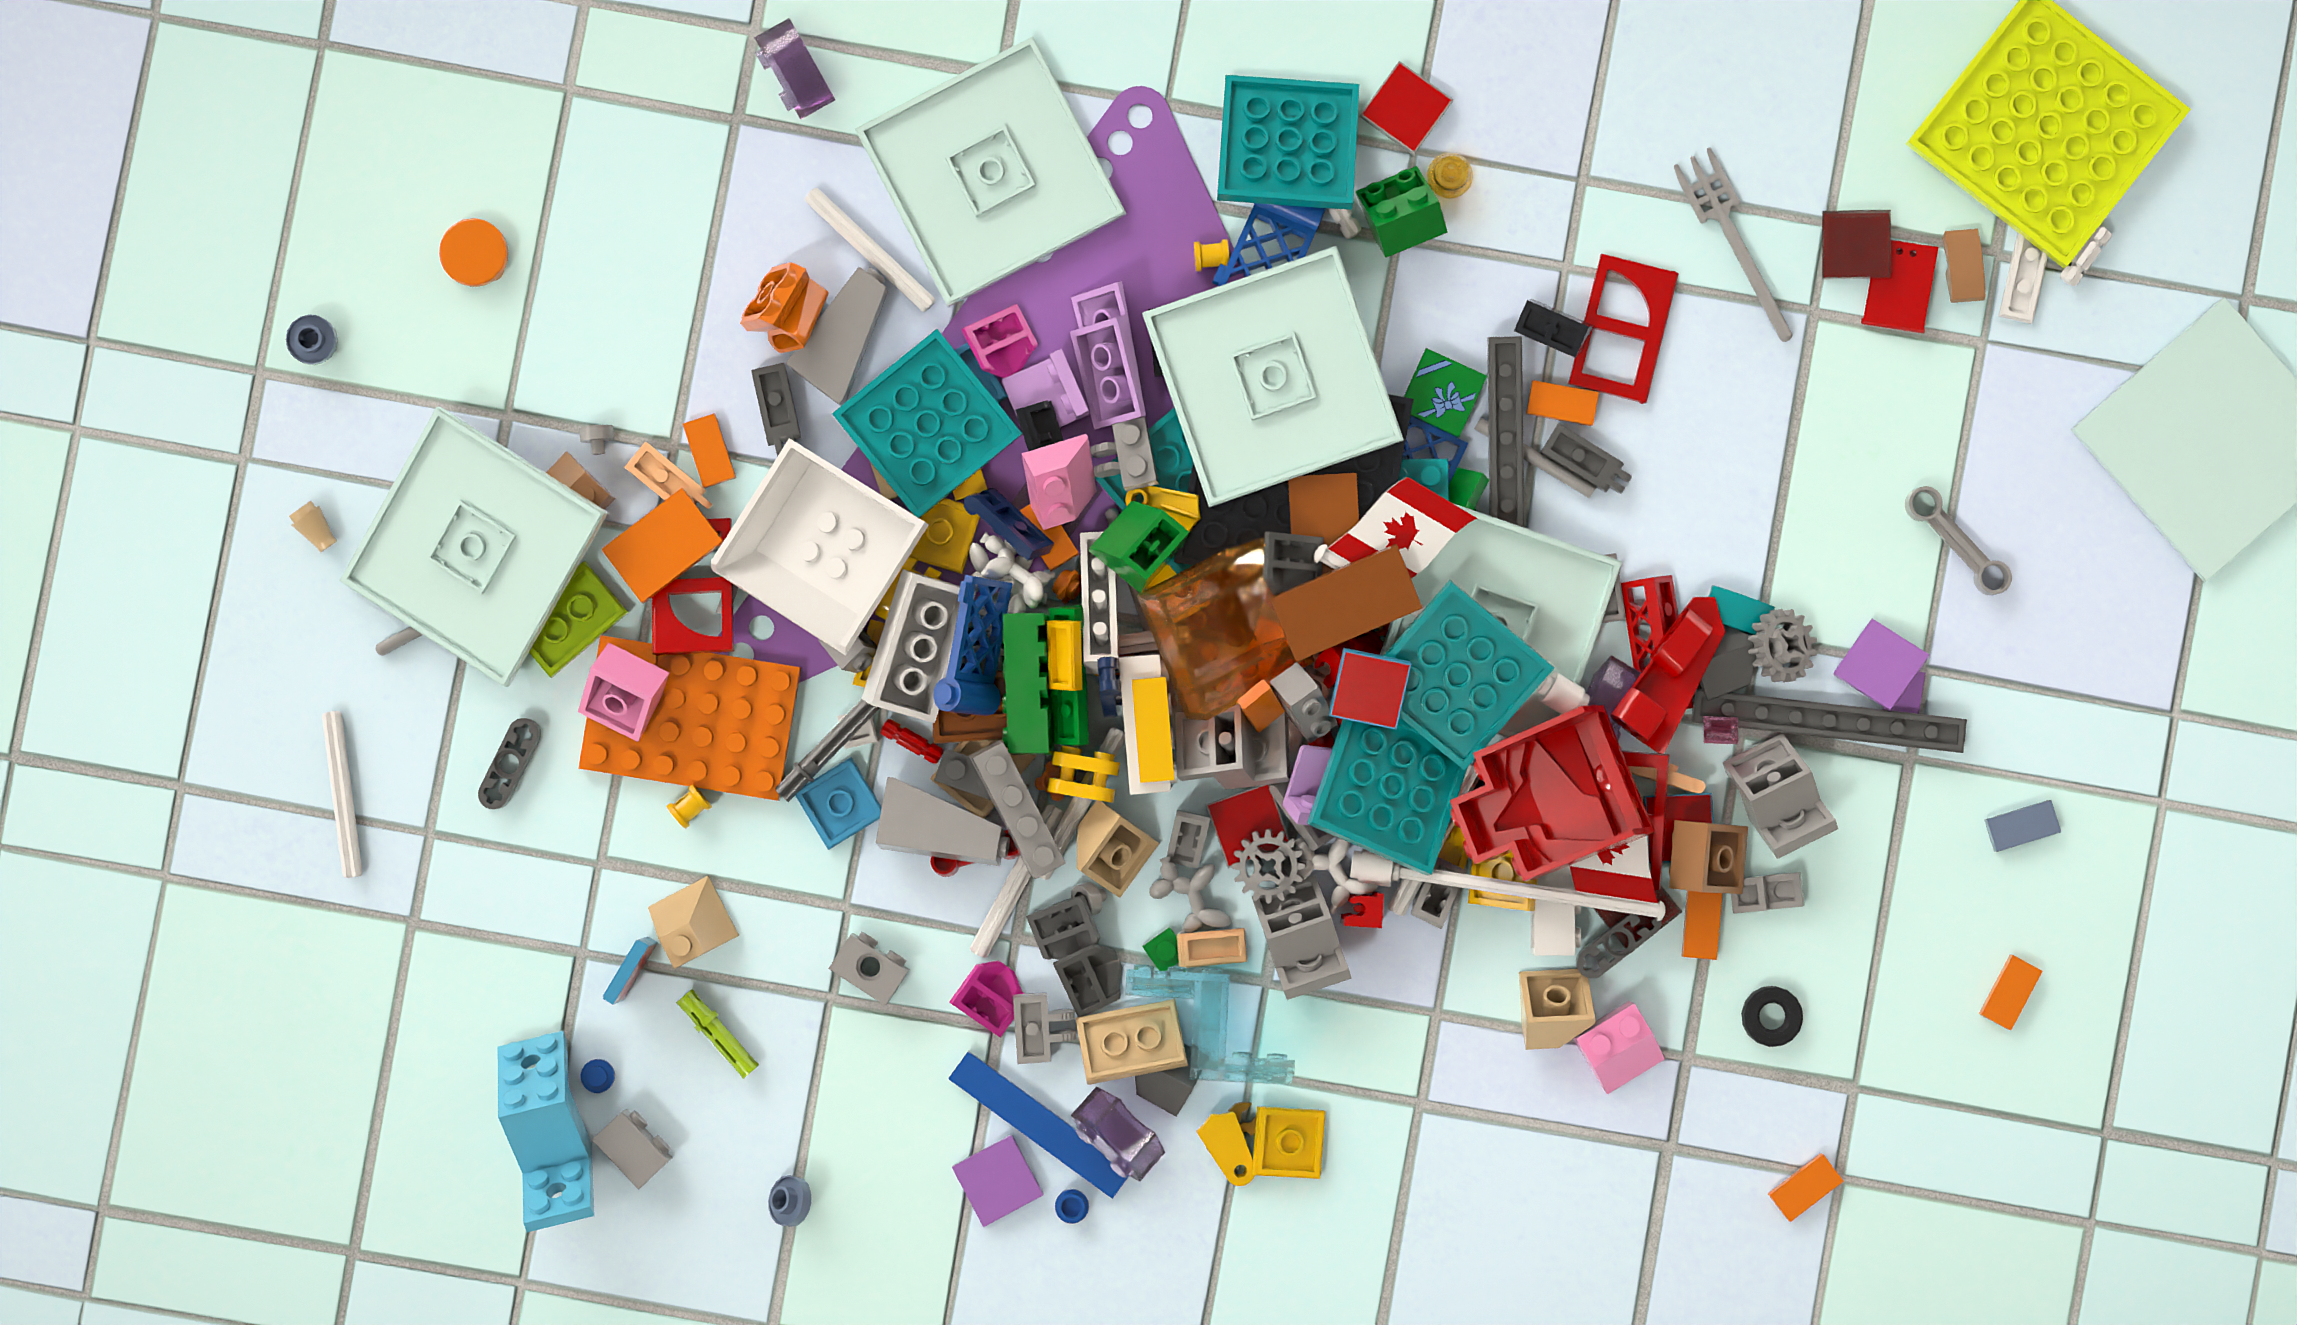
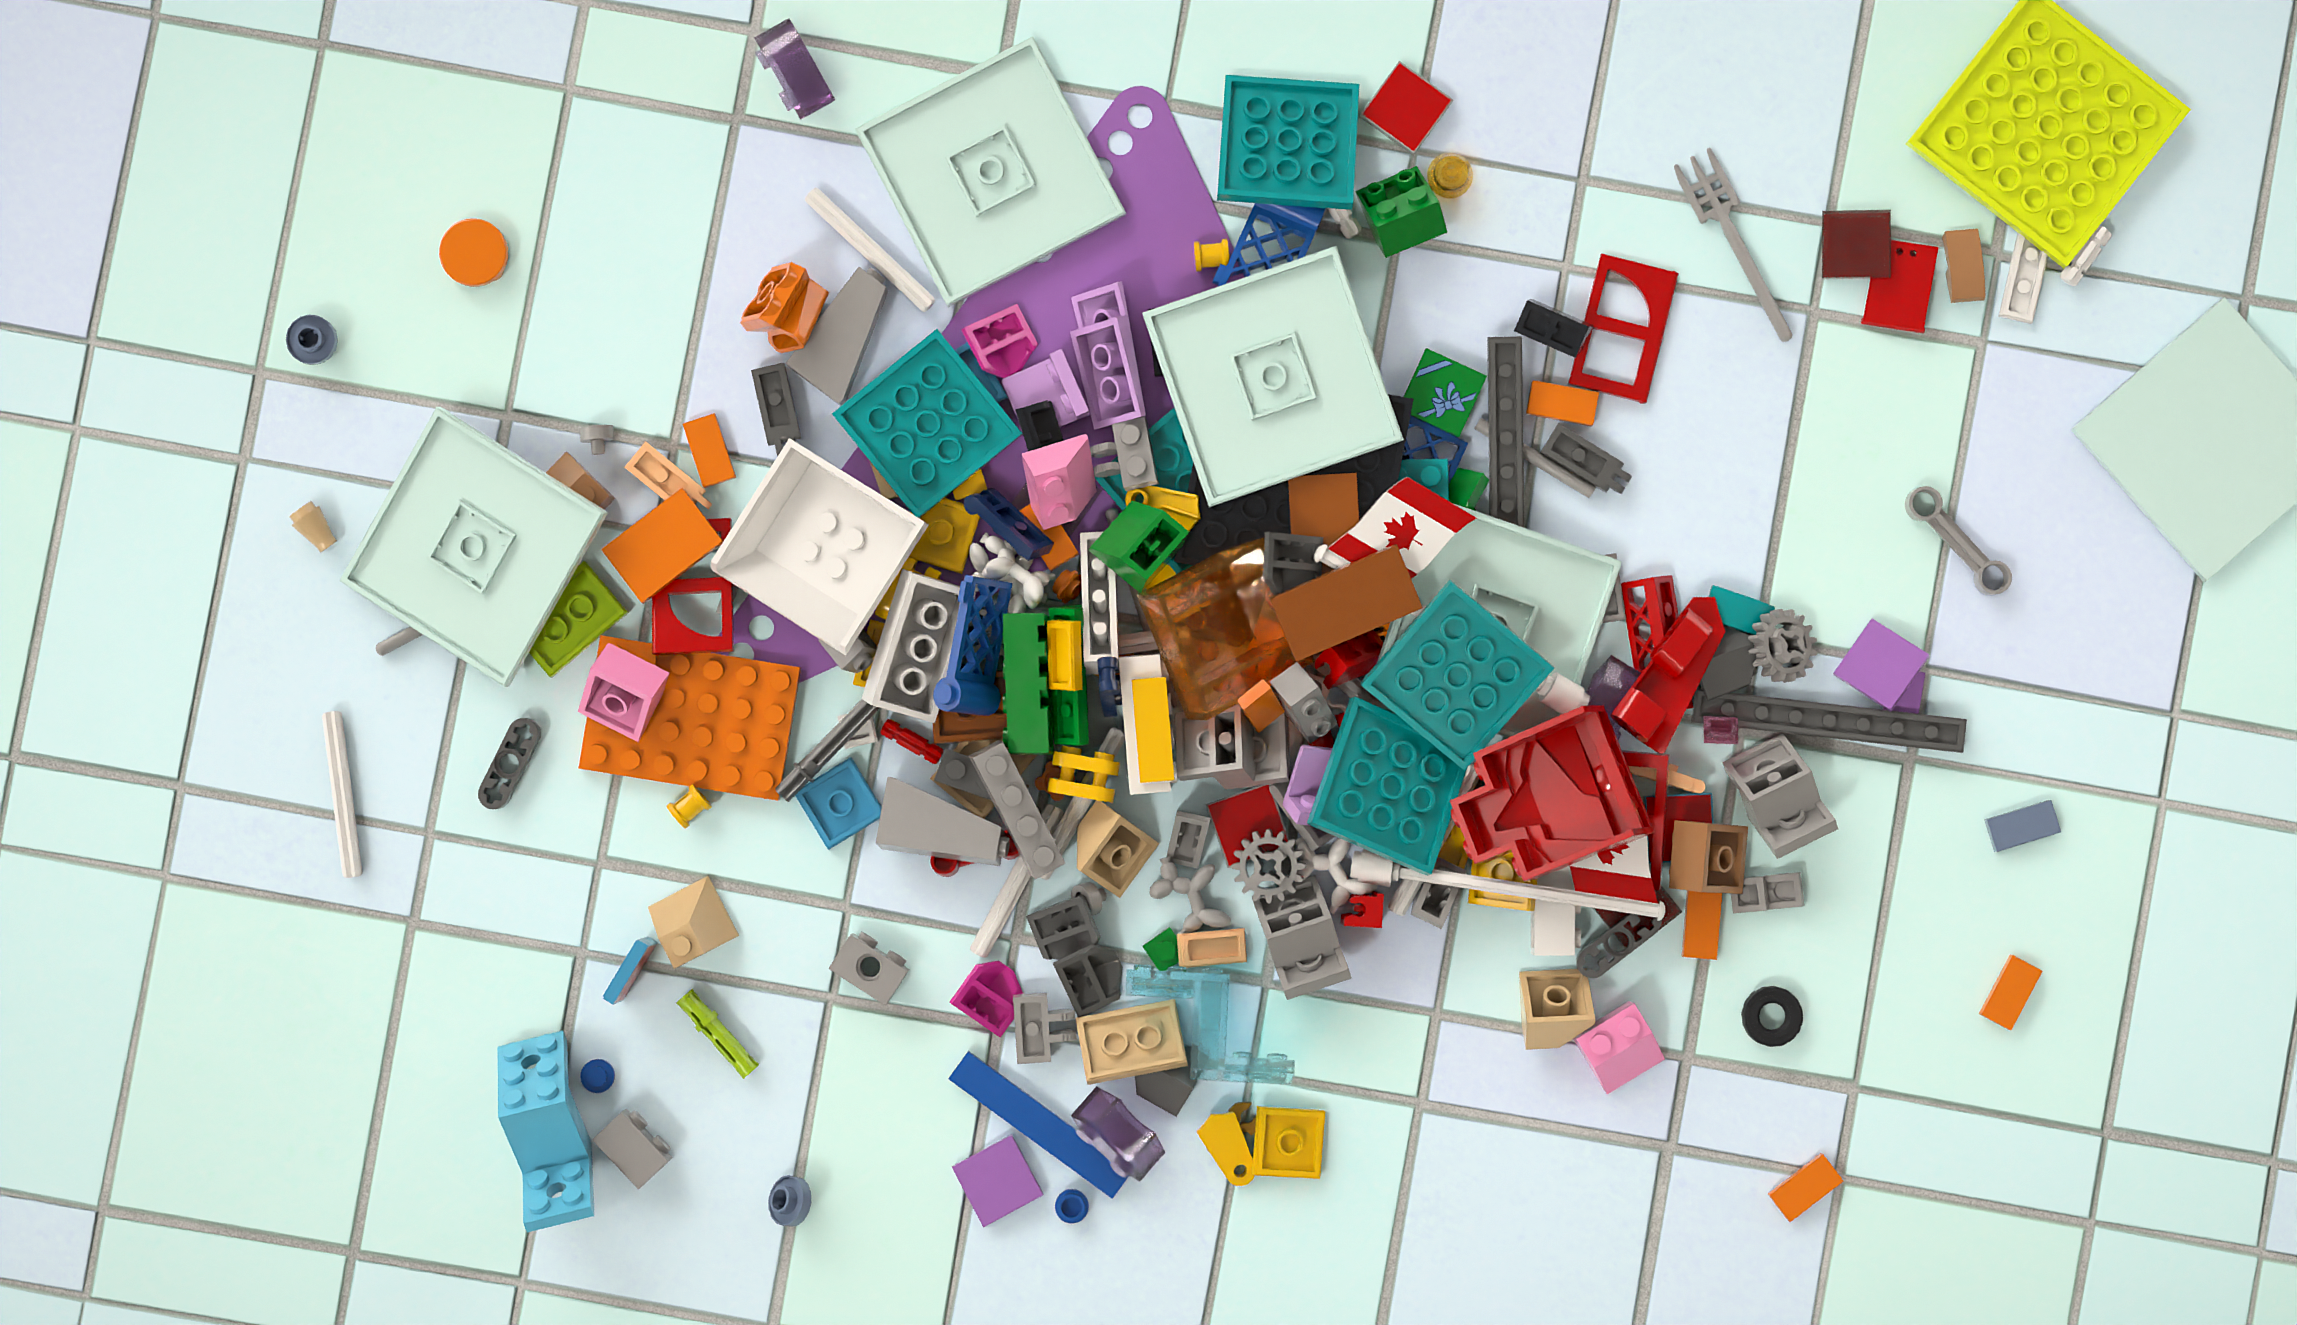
red tile [1328,648,1412,730] -> none

